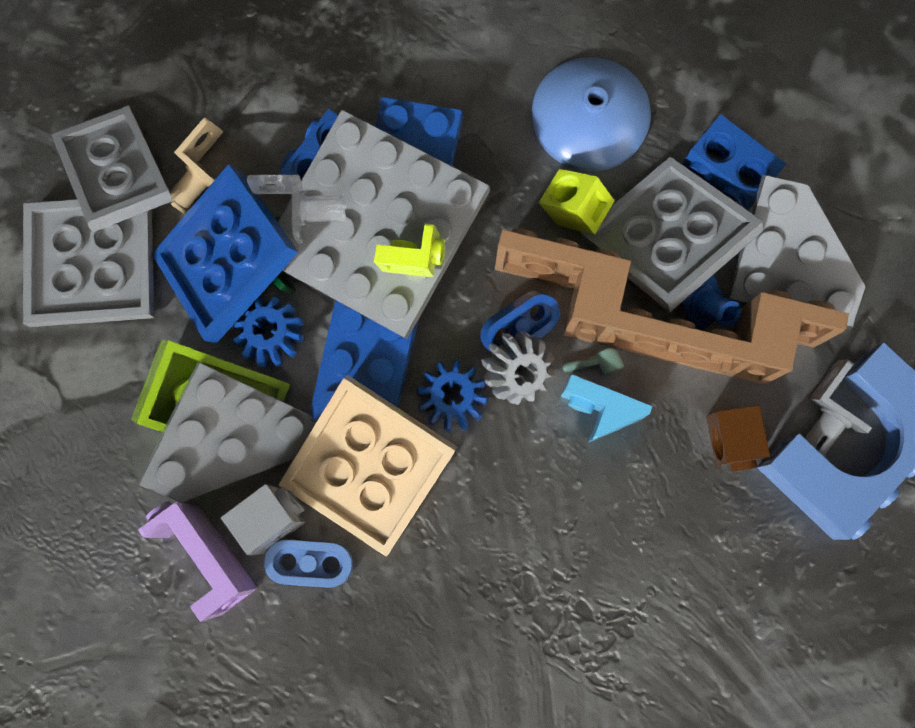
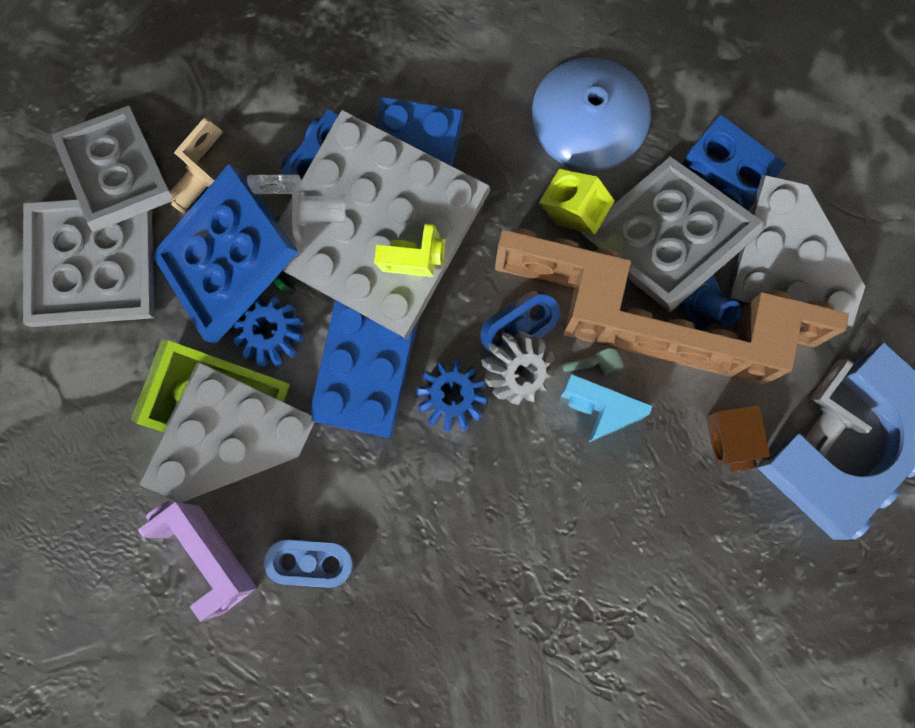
light grey brick [221,484,306,555] -> none
tan plate [279,375,458,557] -> none

